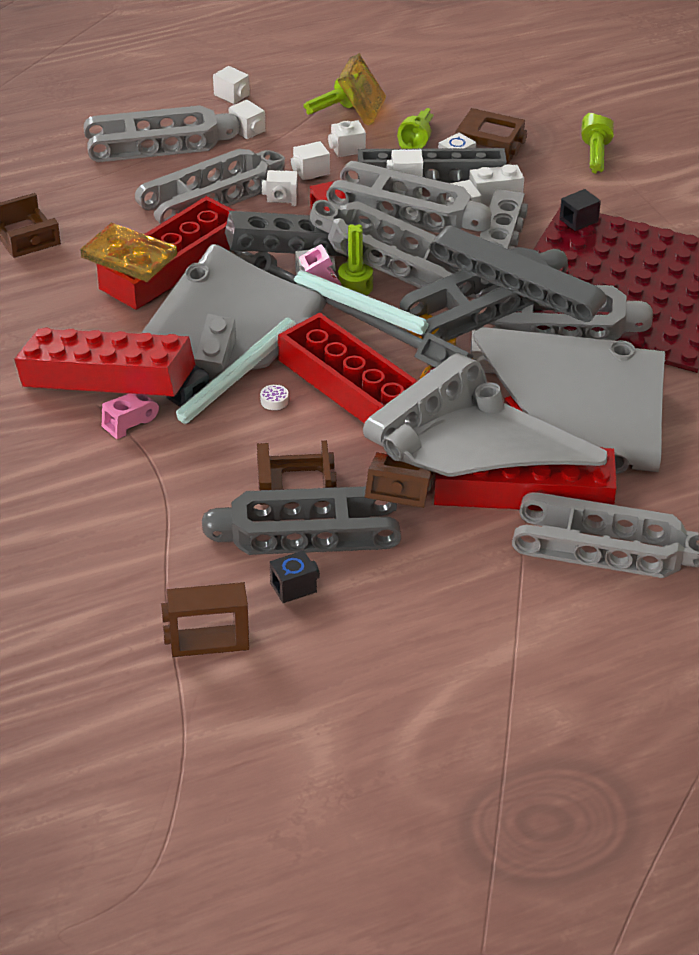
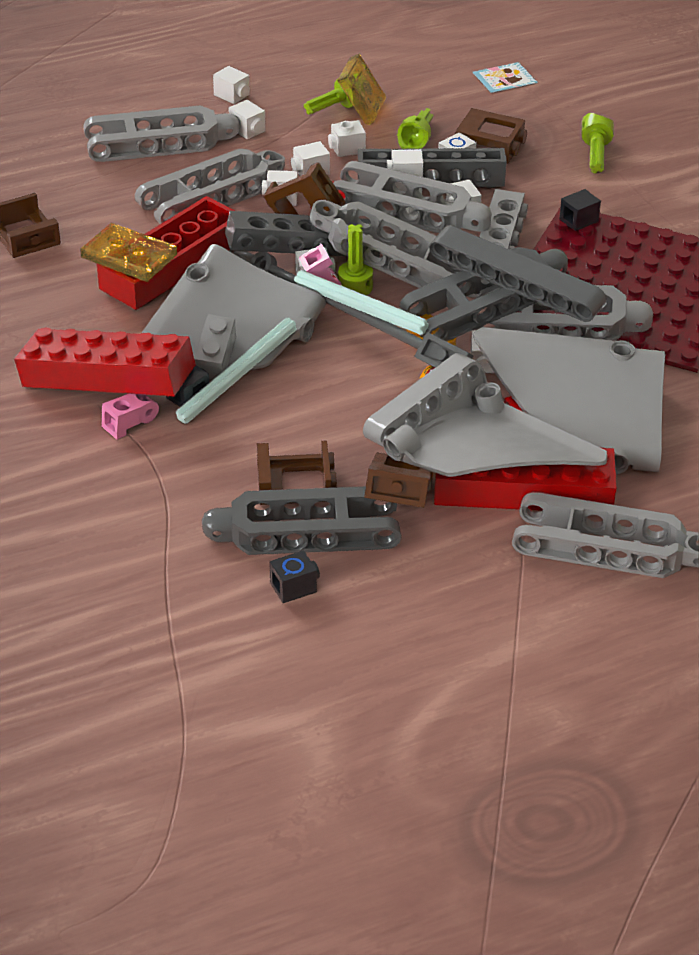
reddish brown window [161,582,249,657] -> none
white tile [260,385,289,410] -> none
red brick [278,313,417,424] -> none
white brick [469,164,524,207] -> none
none -> reddish brown window [263,162,346,215]
none -> sticker [472,62,538,93]

